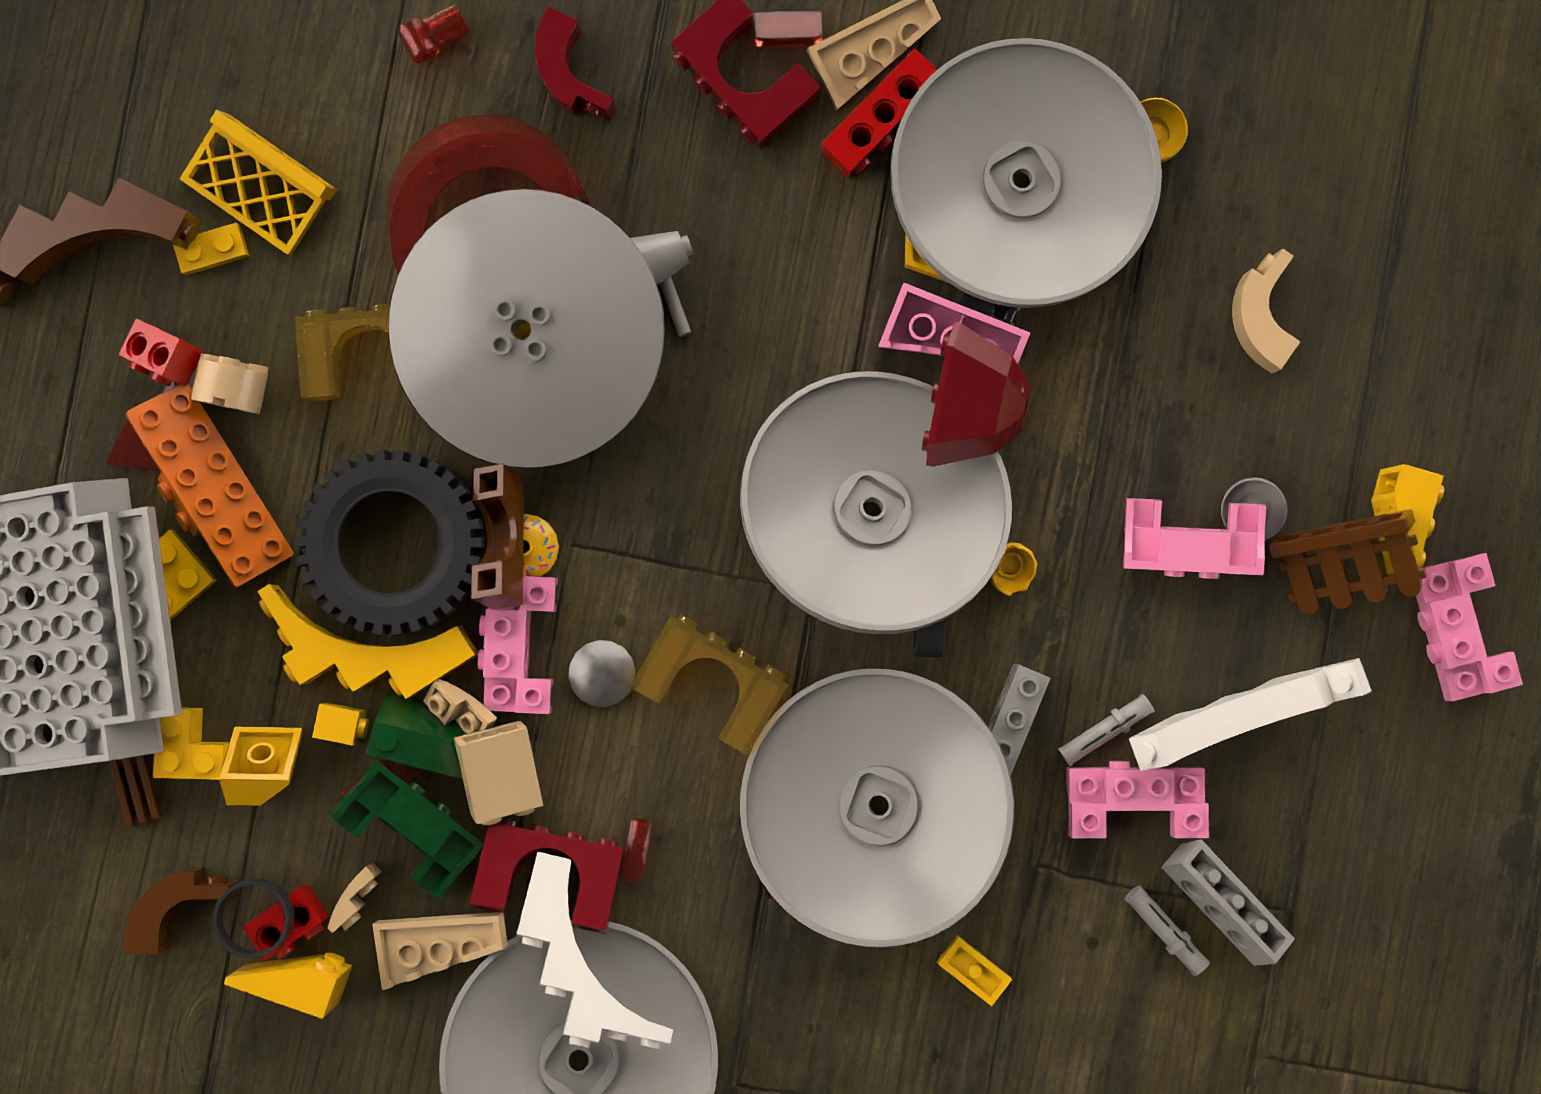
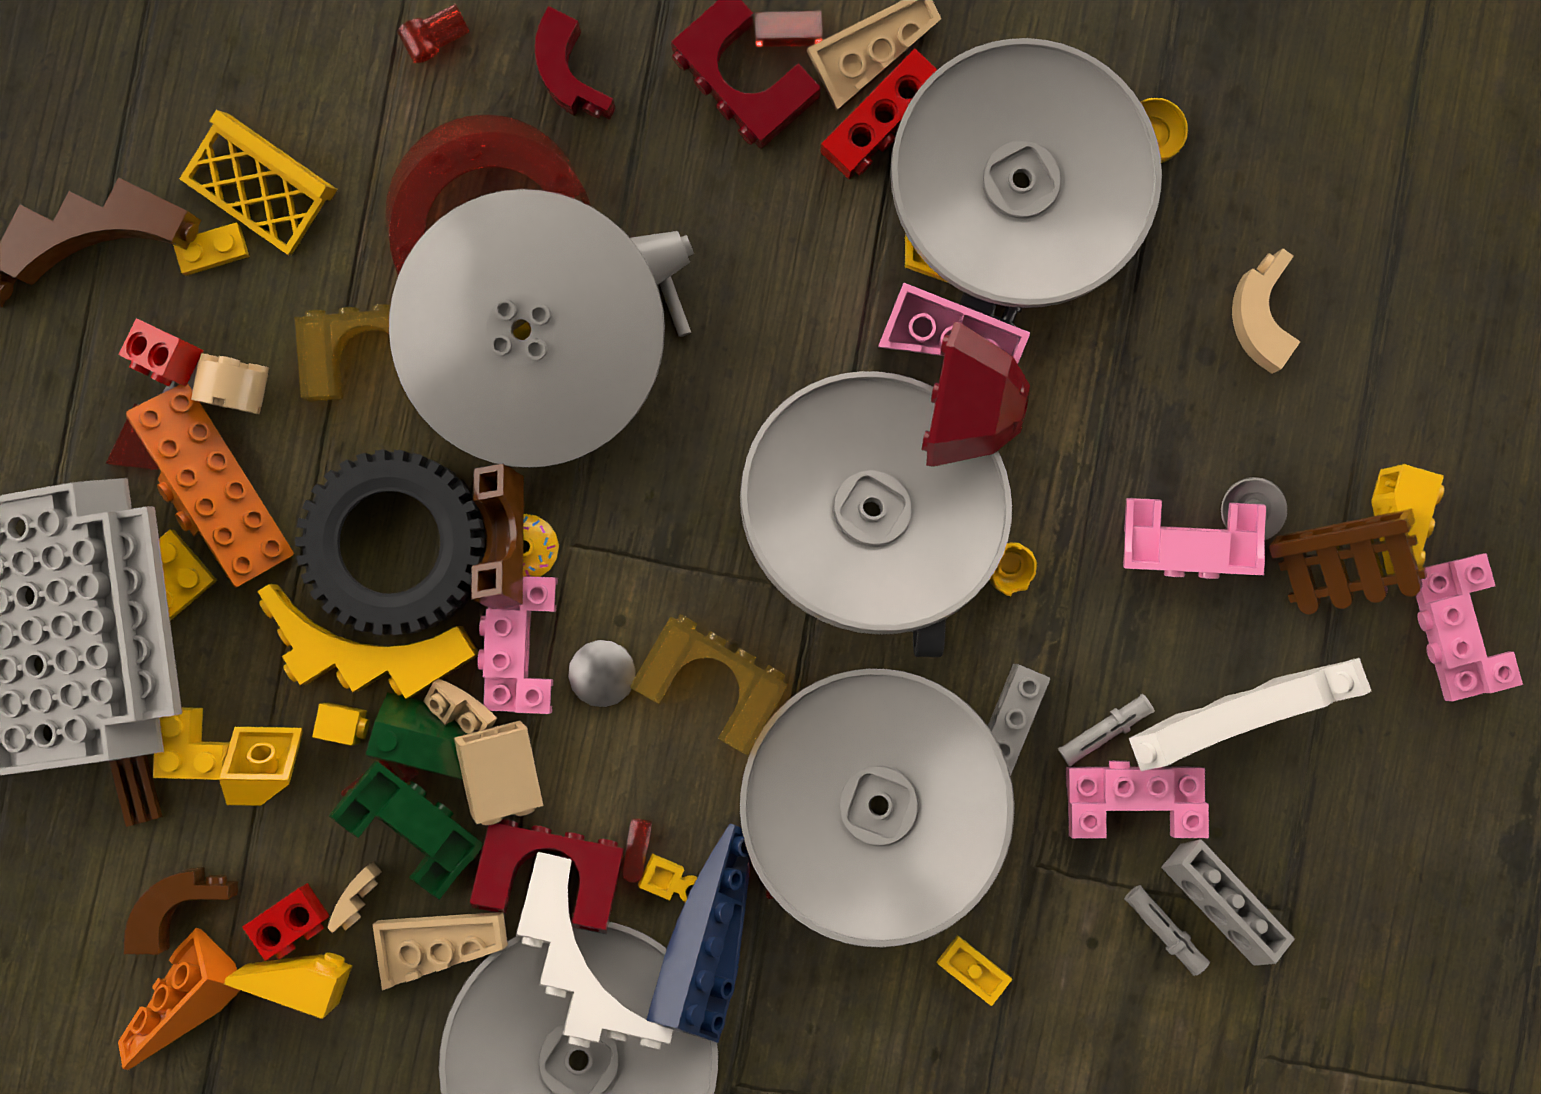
black tyre [213,878,294,958] -> none
none -> orange wedge [118,928,240,1070]
none -> yellow plate [638,854,698,902]
none -> dark blue wedge [646,824,751,1043]

